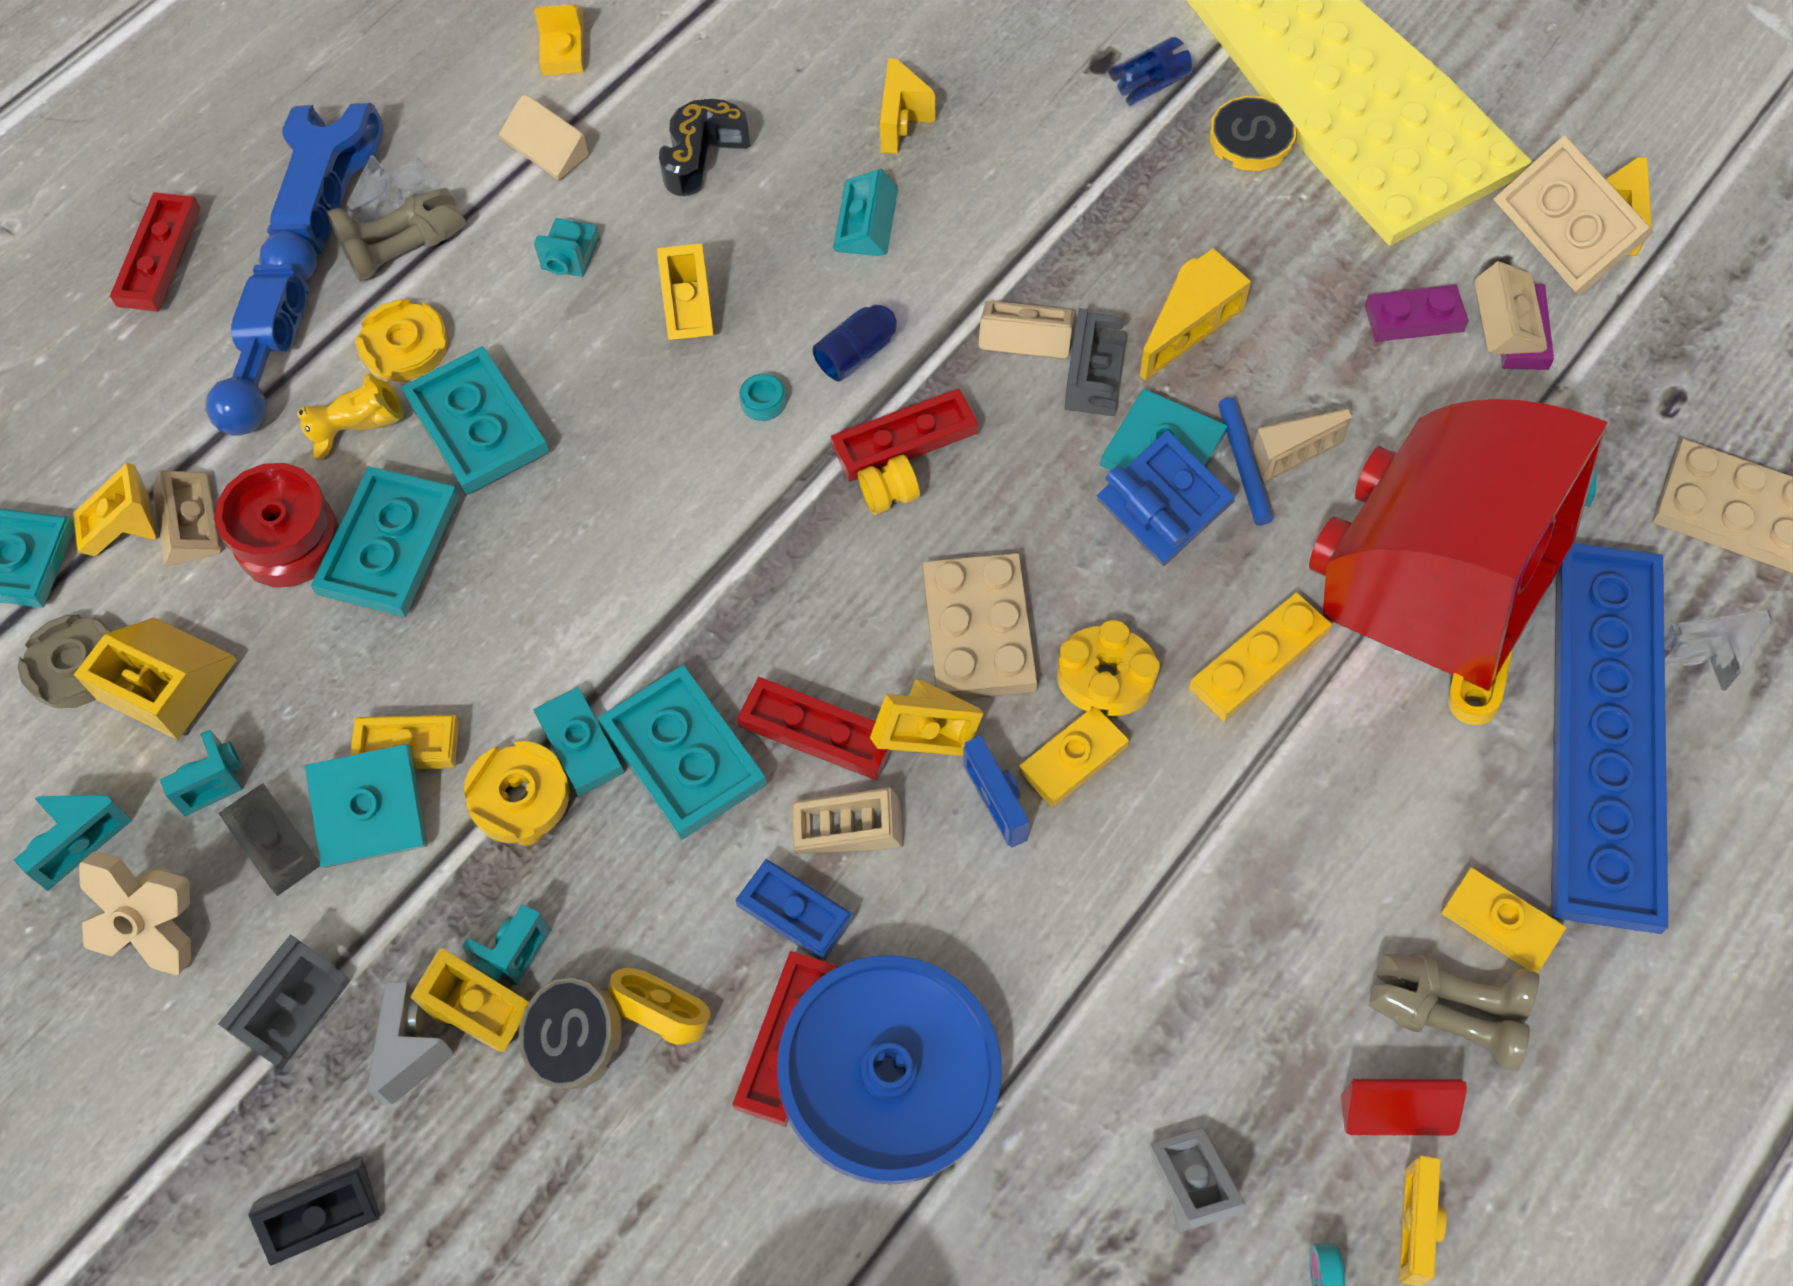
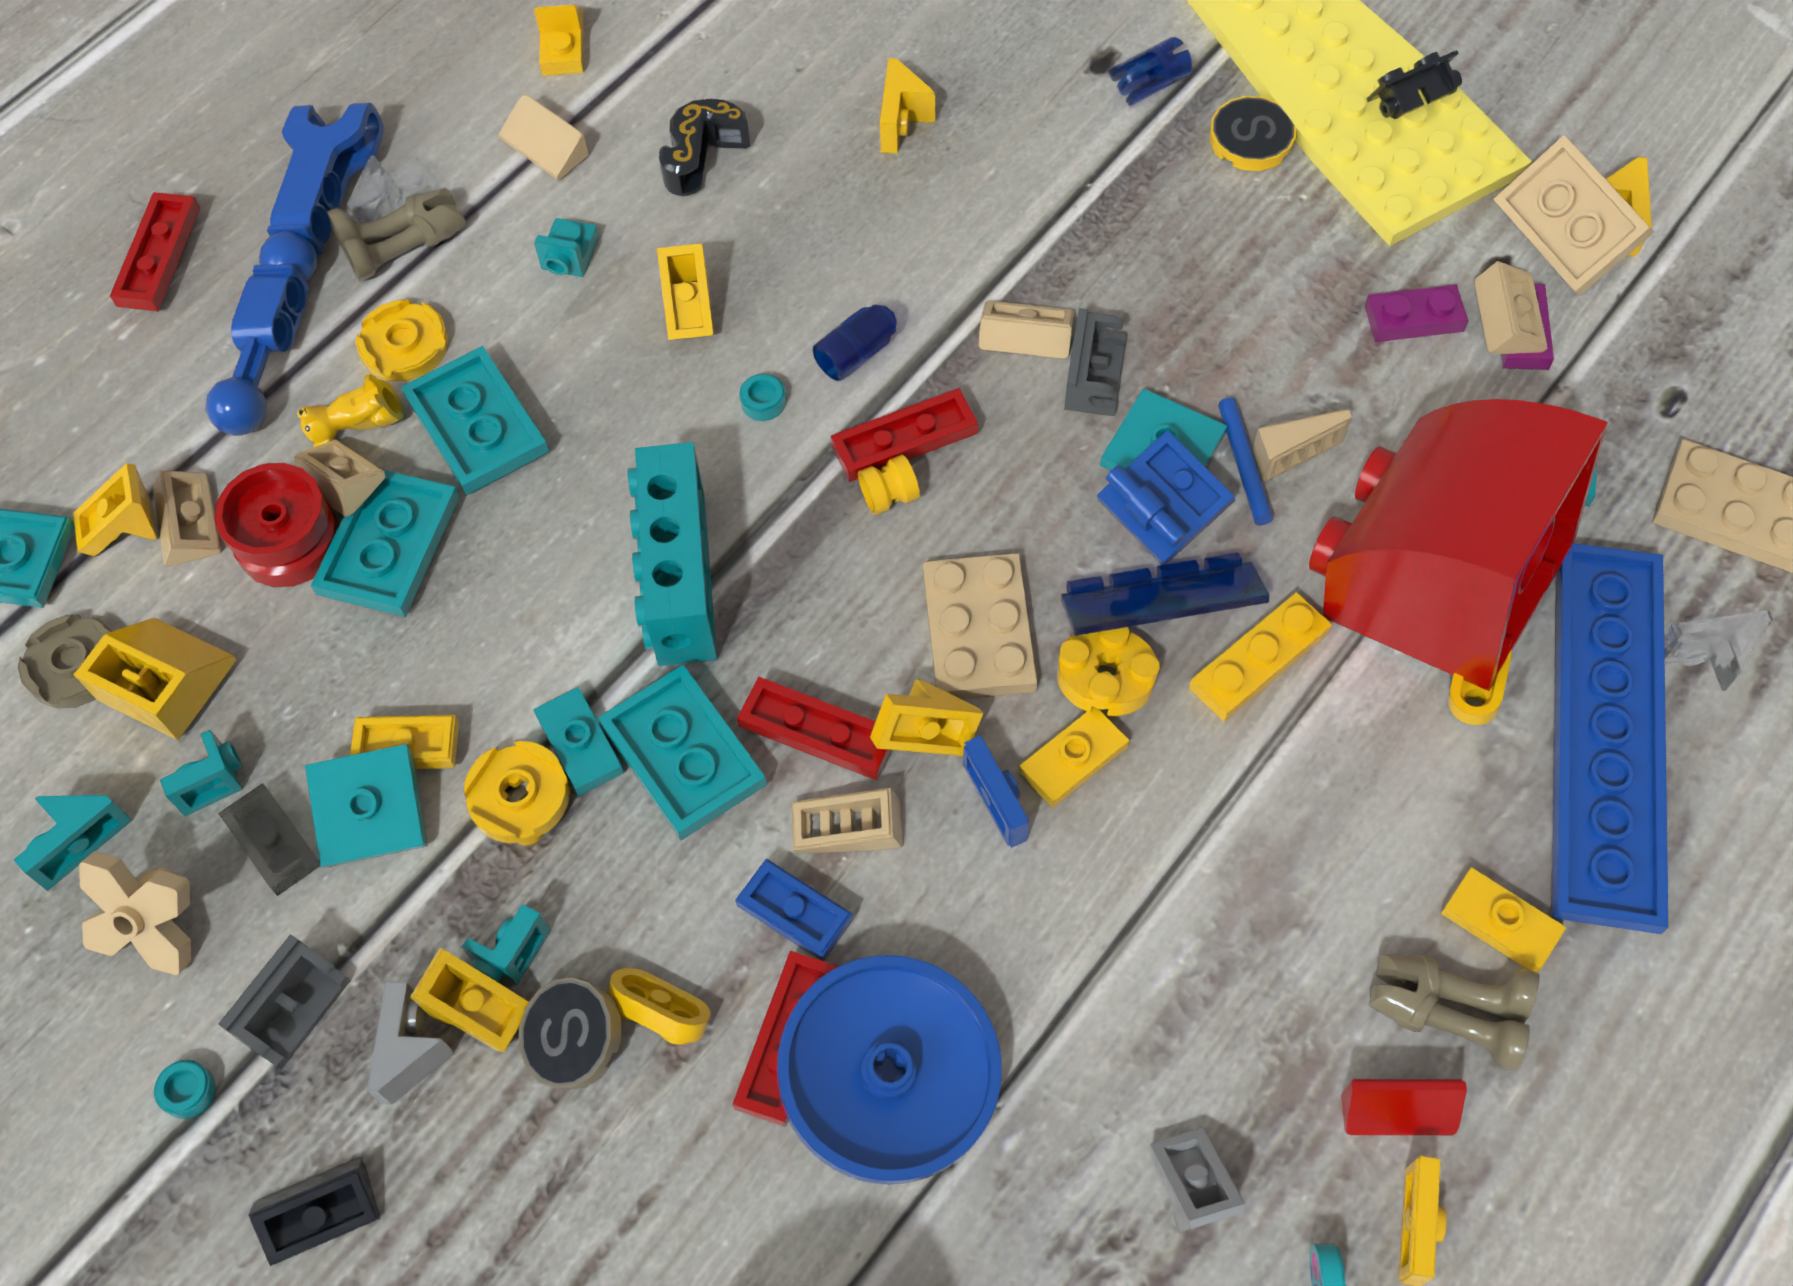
teal slope [833,168,898,256] -> none
yellow slope [1139,248,1251,381] -> none
none -> teal tile [154,1060,216,1119]
none -> tan slope [294,440,386,517]
none -> teal brick [627,442,717,666]
none -> clear blue windscreen [1061,552,1270,636]
none -> black hinge [1366,50,1462,119]

